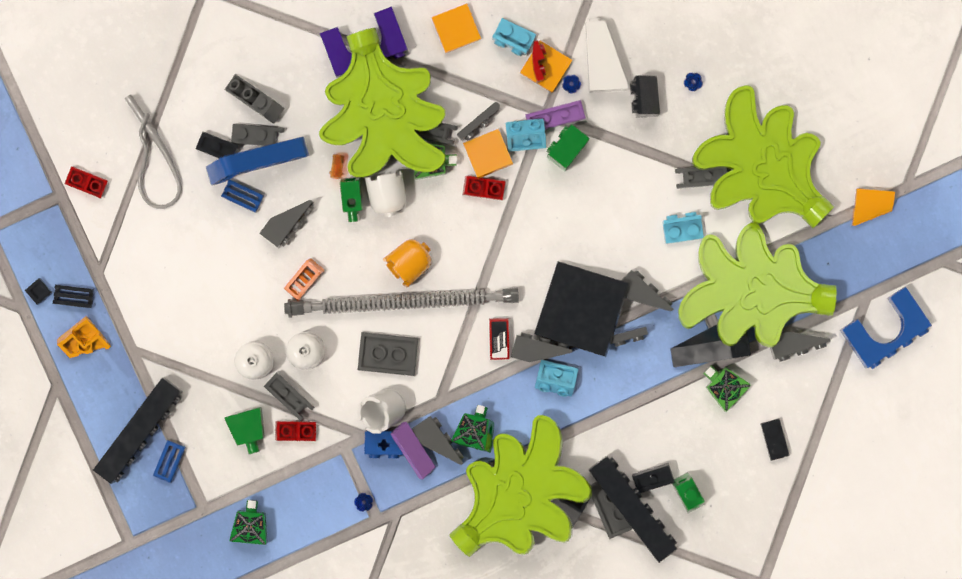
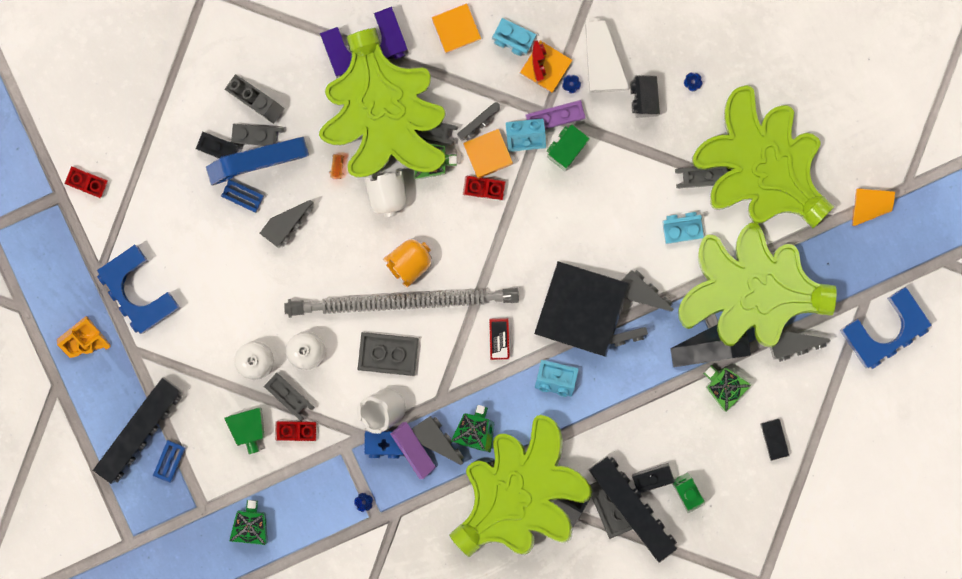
black tile [25,278,52,305] -> none
black tile [53,285,94,308] -> none
light grey piece [124,94,181,209] -> none
orange slope [284,258,325,301] -> none
green torso [340,177,363,222] -> none
dark grey slope [511,332,573,362] -> none
none -> blue arch [97,244,180,334]

